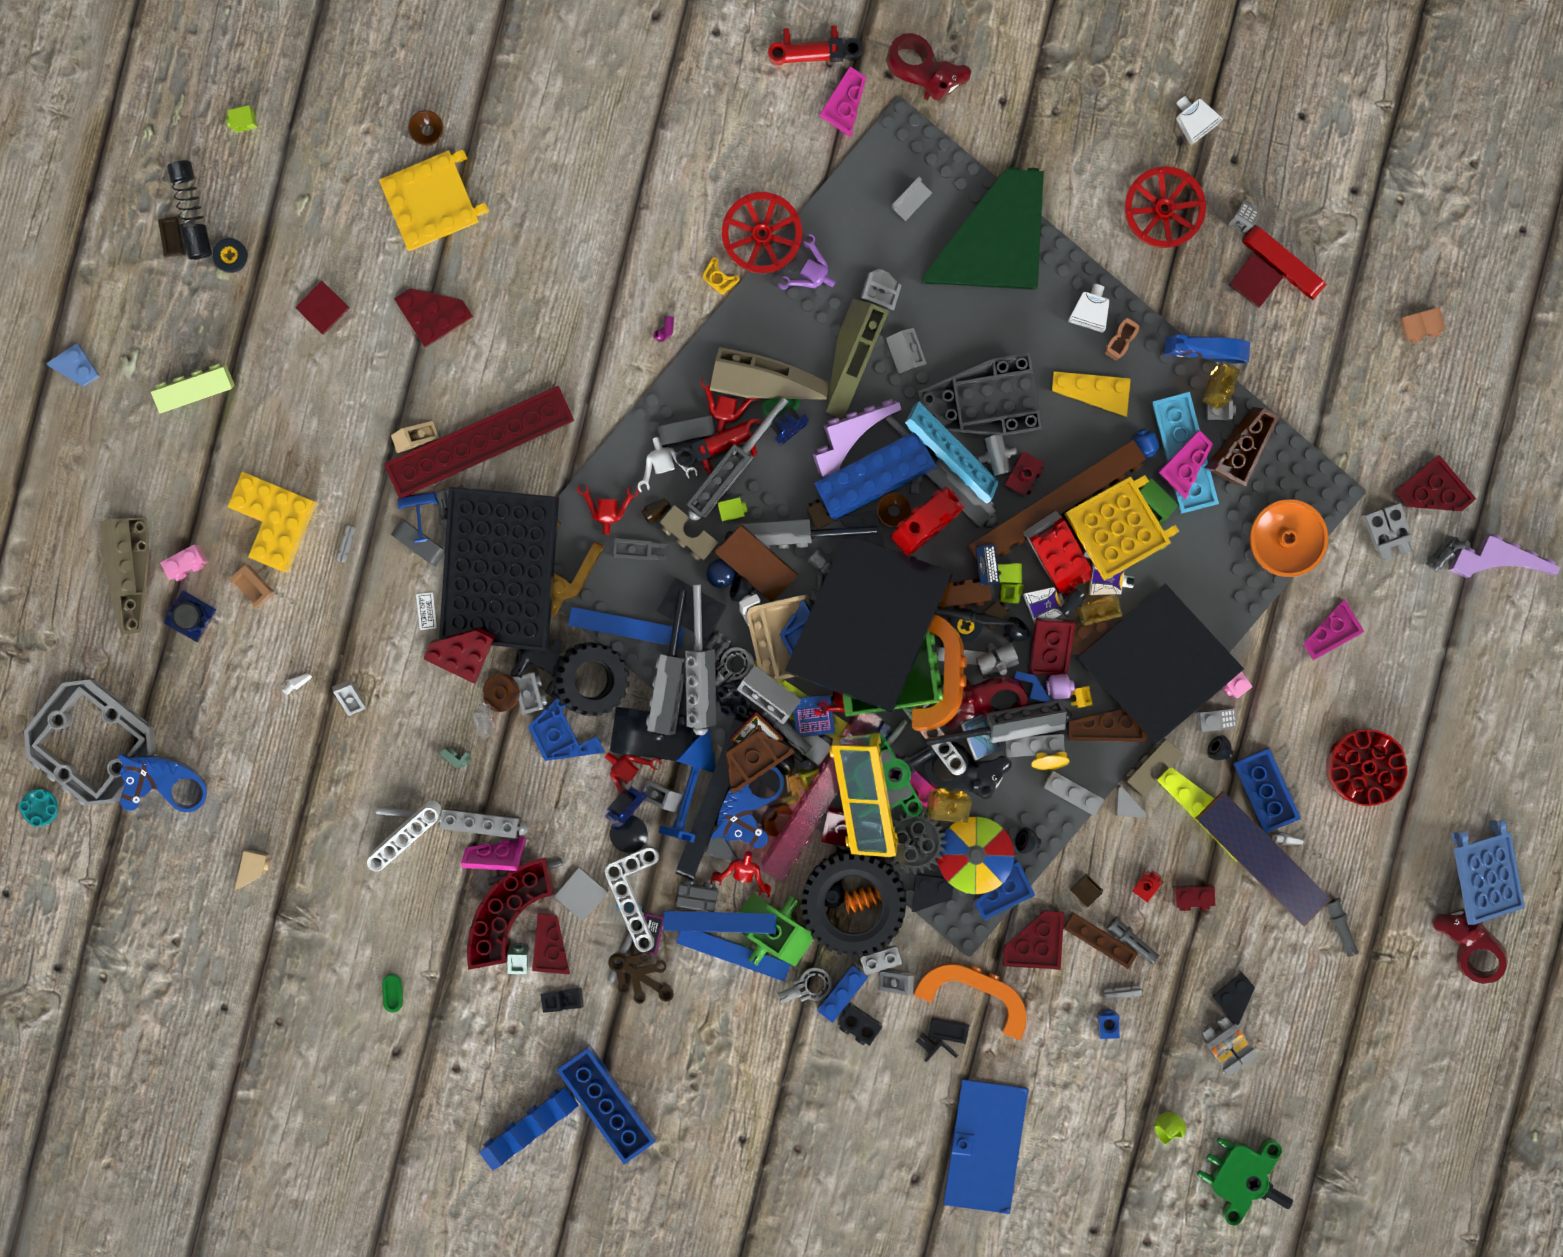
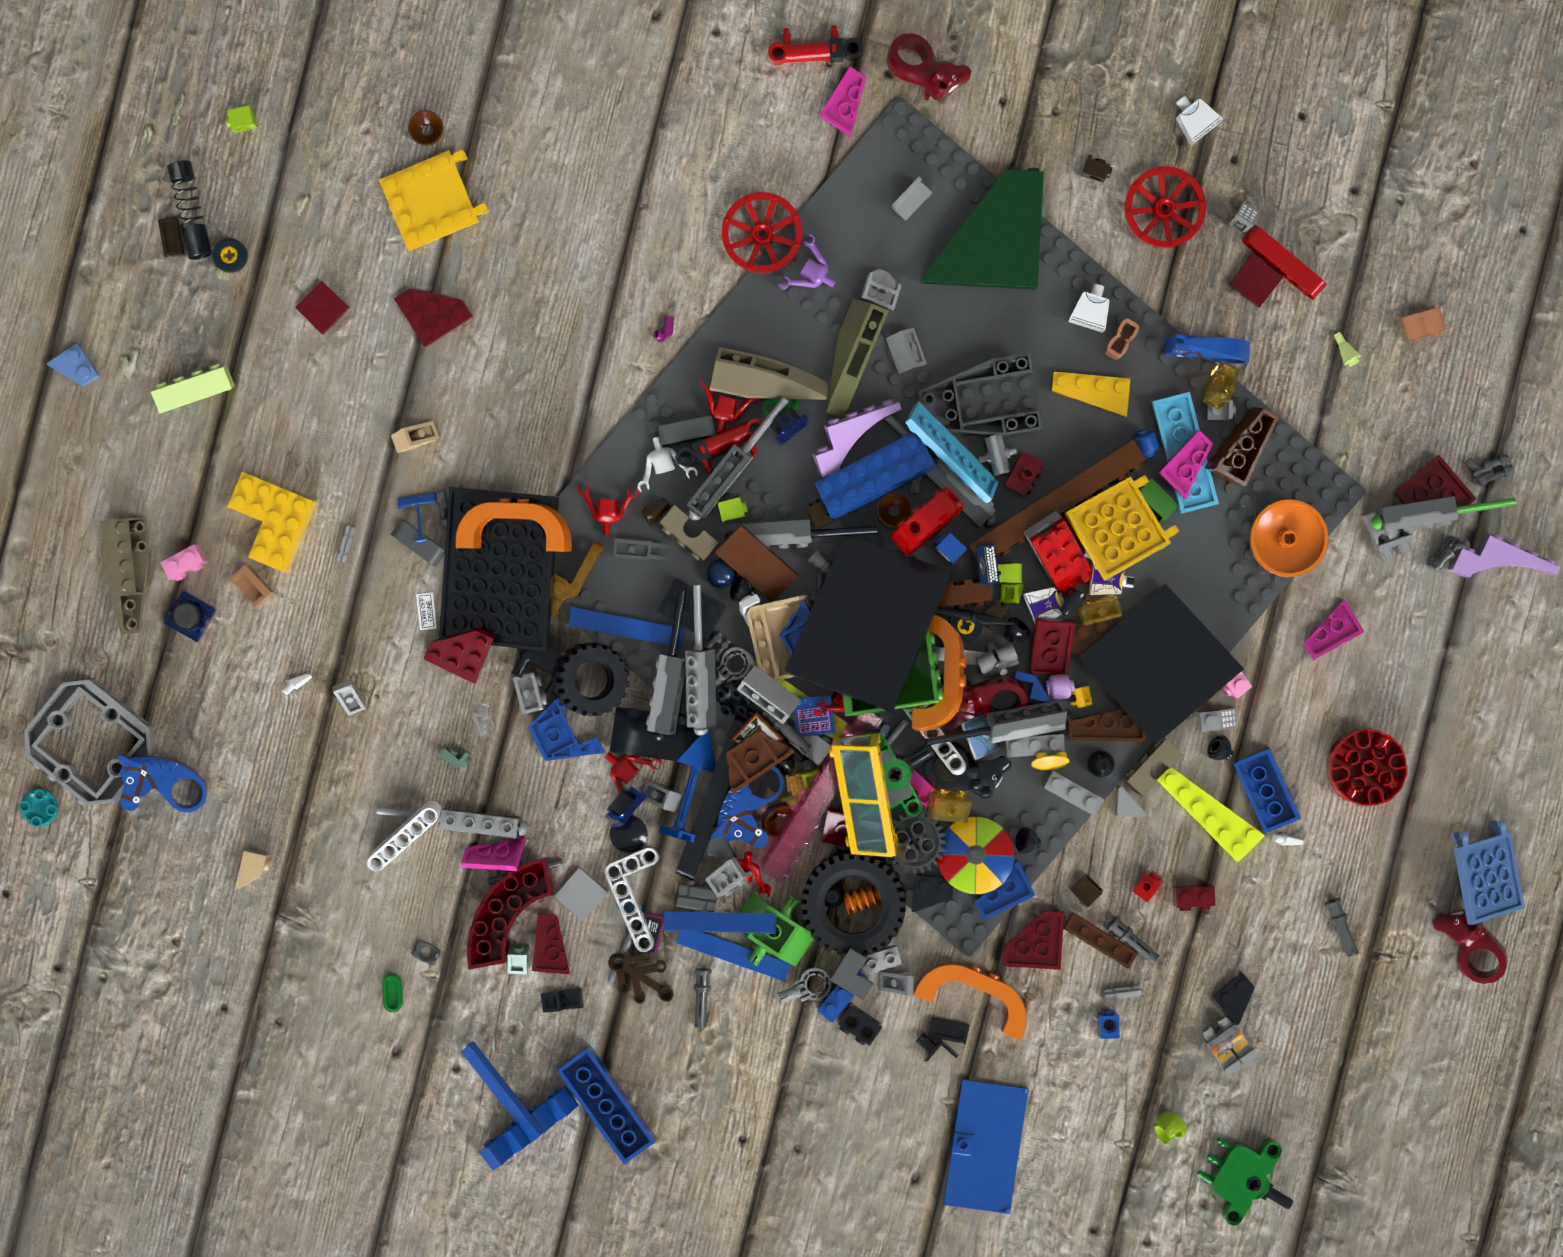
dark red plate [384,385,575,499] -> none
reddish brown tile [483,674,520,712] -> none
yellow piece [702,257,740,294] -> none
dark blue slope [1195,791,1331,927] -> none
none -> dark grey piece [411,940,441,966]
none -> orange arch [456,499,572,552]
none -> blue tile [462,1041,544,1143]
none -> dark grey pin [694,968,712,1028]
none -> light grey bracket [705,857,752,898]
none -> dark grey tile [830,947,874,1000]
none -> blue brick [934,533,967,565]
none -> dark brown brick [1081,155,1113,183]
none -> black brick [1088,750,1115,777]
none -> yellowish green cone [1334,332,1361,367]
none -> piece [1371,496,1516,535]
none -> dark grey piece [1465,454,1514,486]

